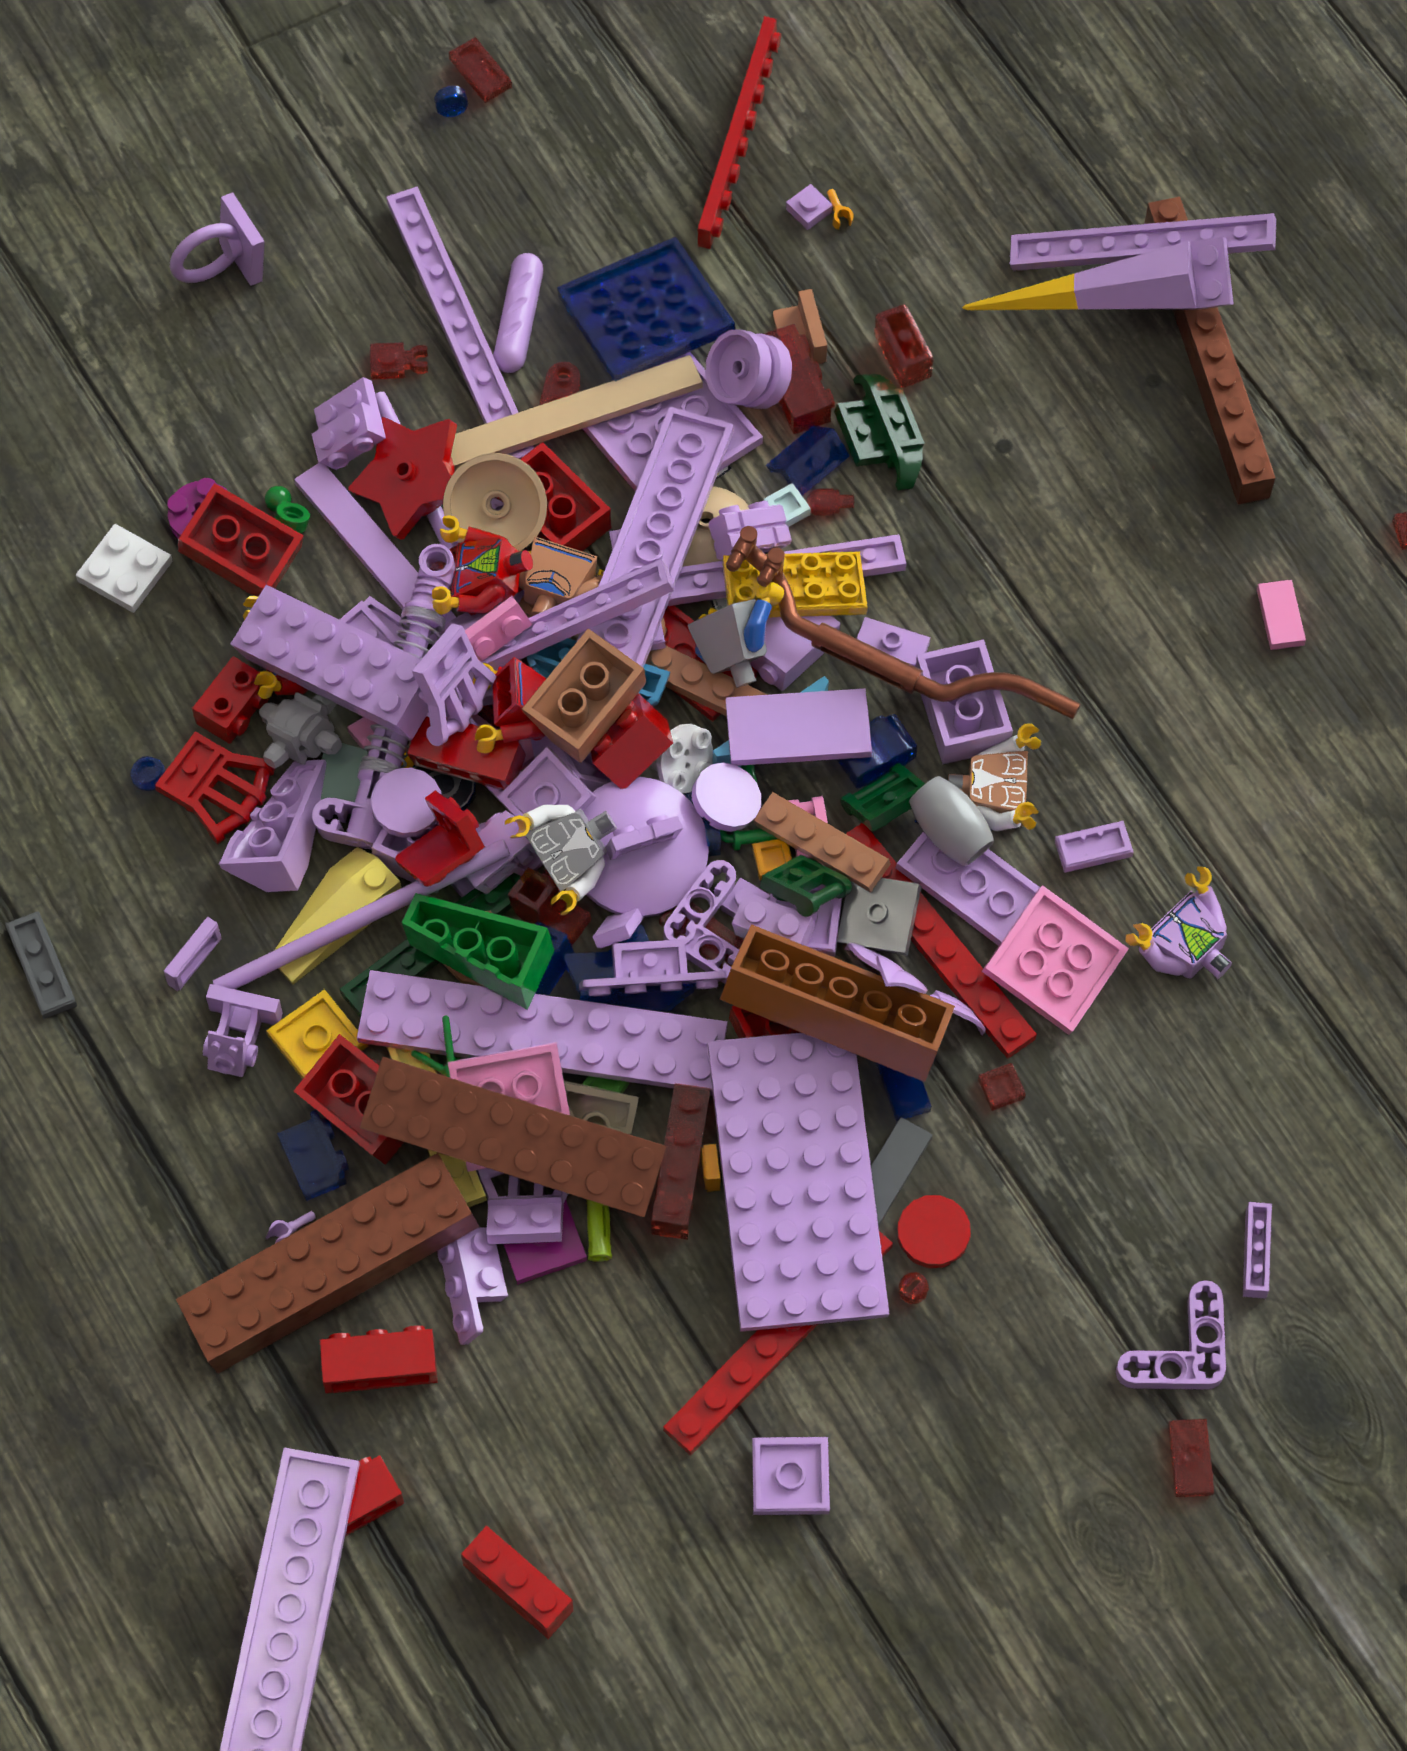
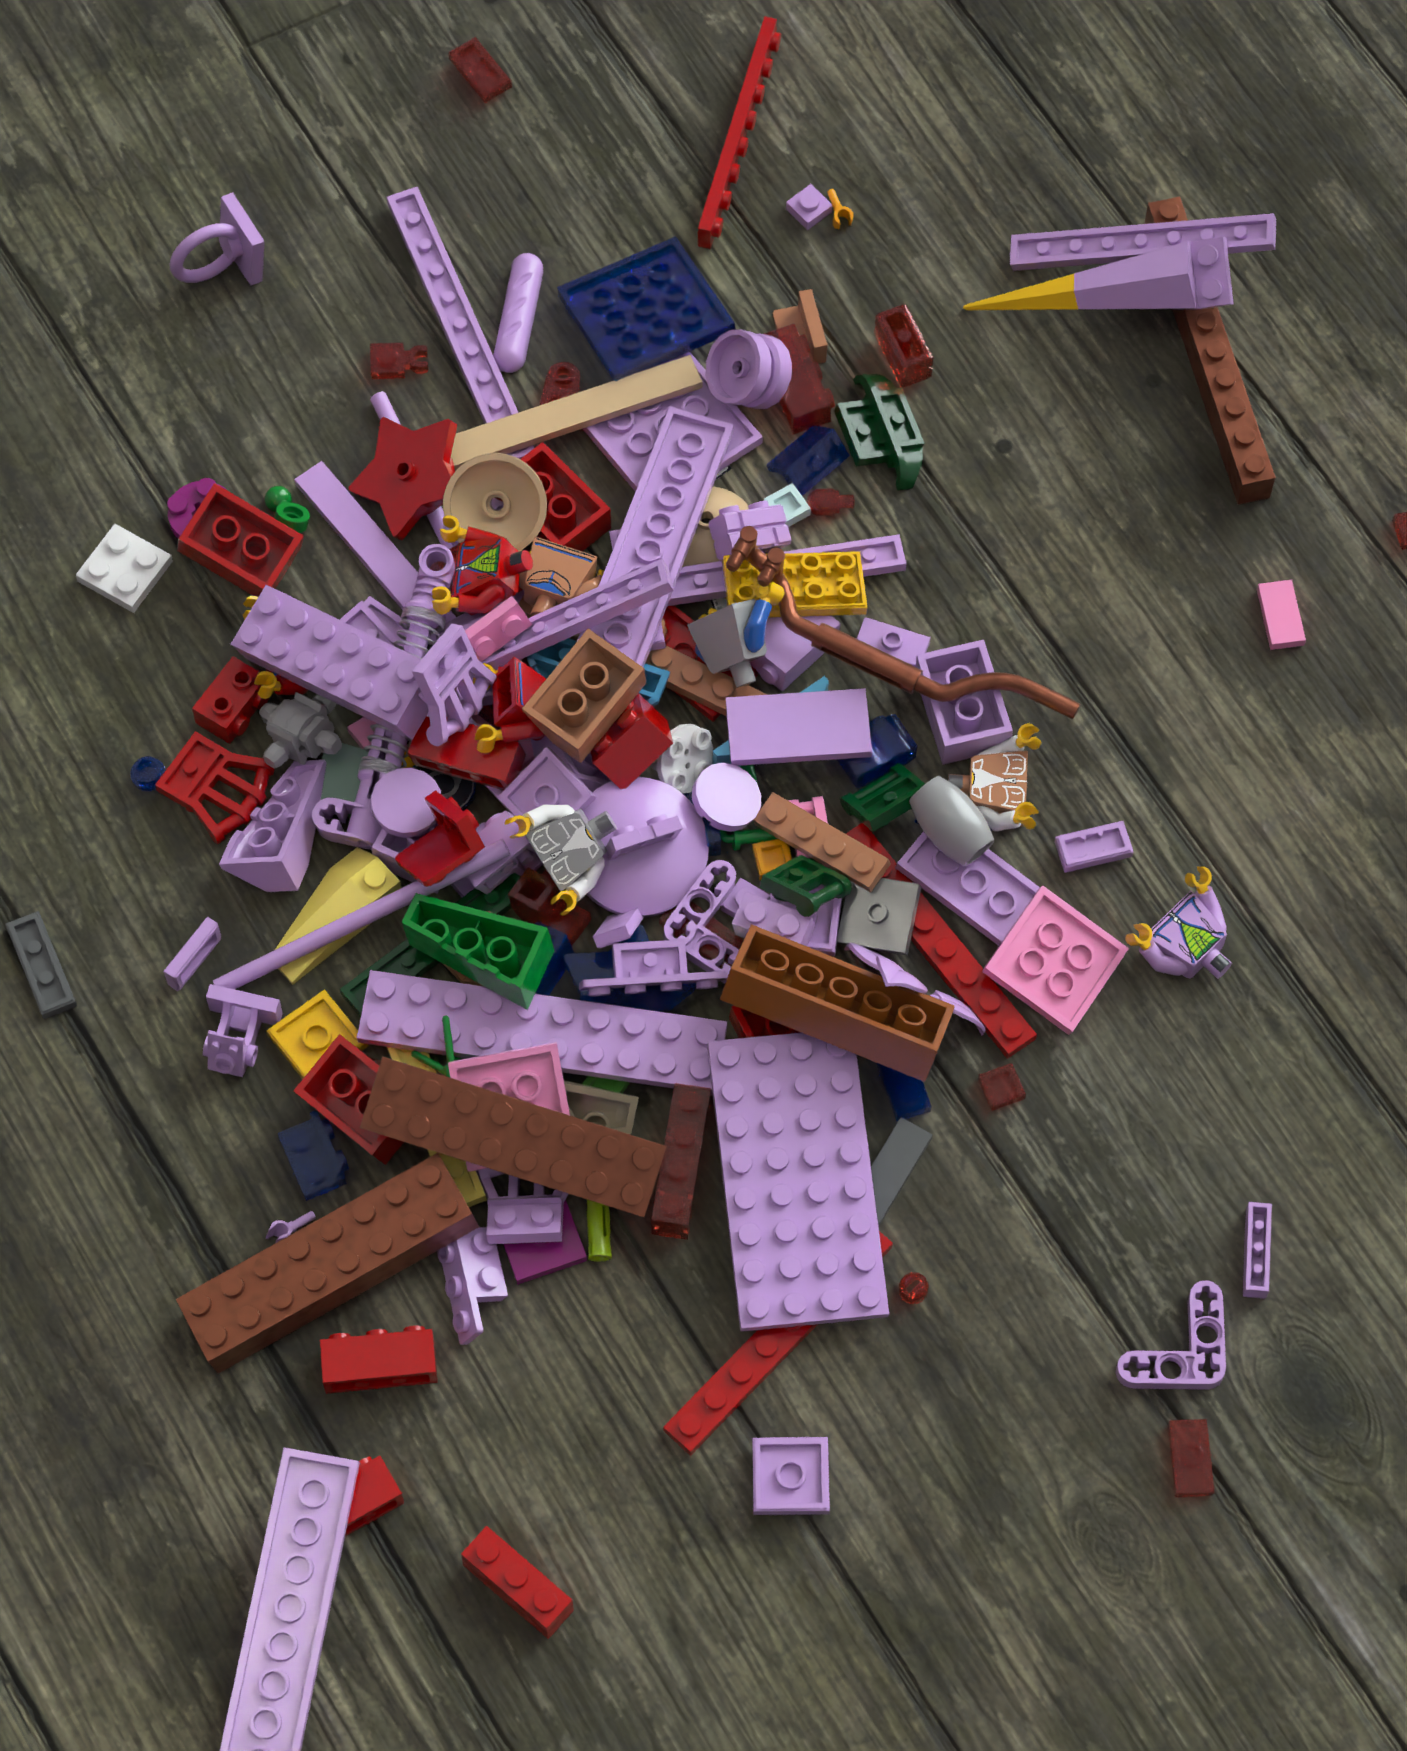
lavender plate [312,377,386,470] -> none
clear blue tile [434,86,468,117] -> none
light orange tile [701,1144,720,1192] -> none
red tile [897,1195,971,1268] -> none

